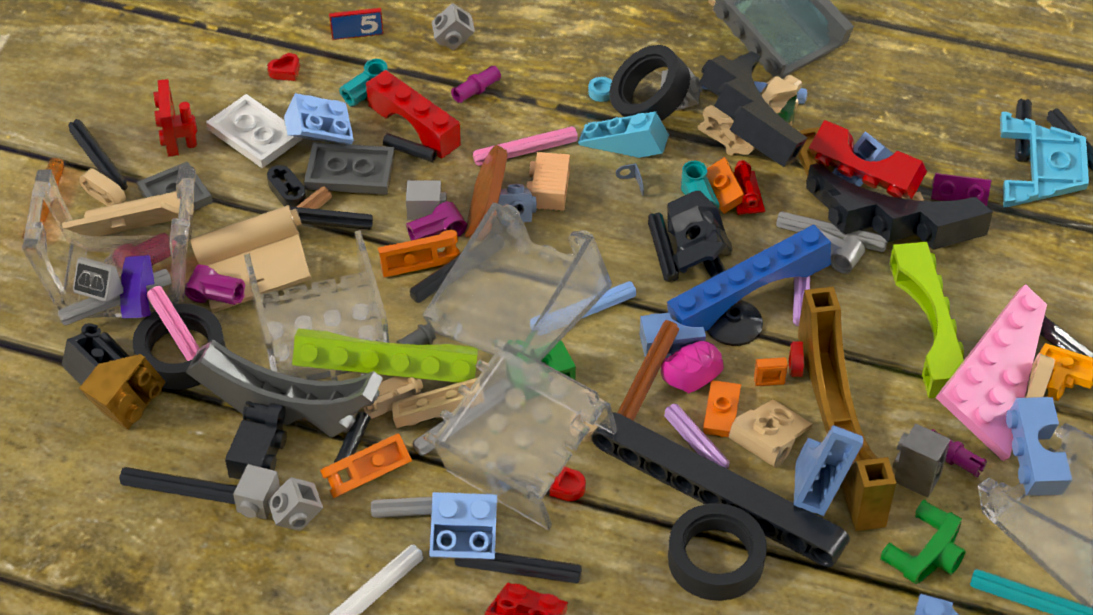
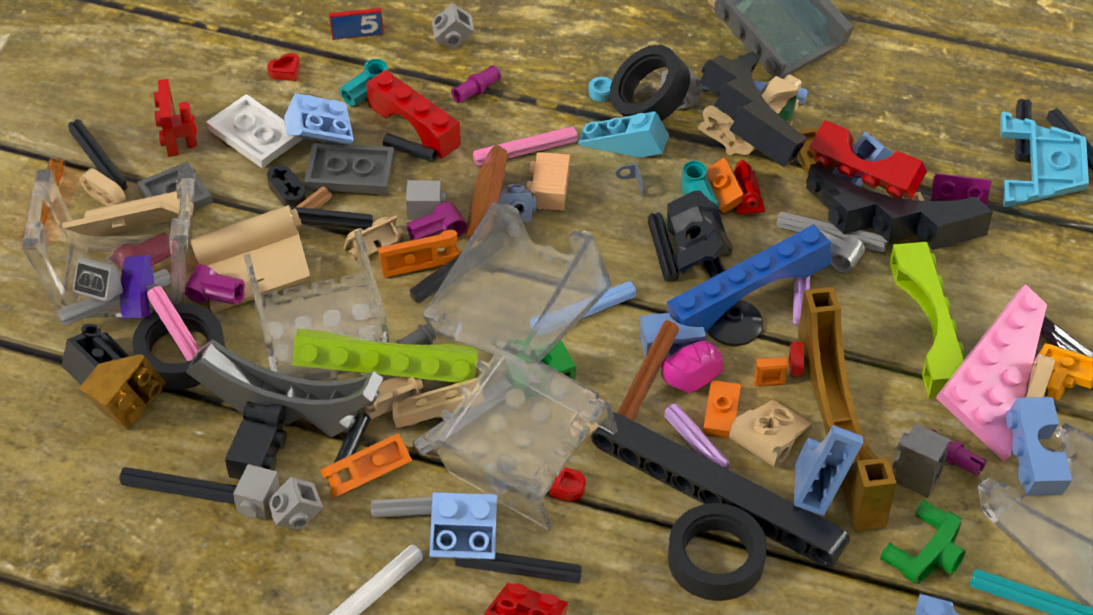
none -> tan hinge [343,215,404,260]

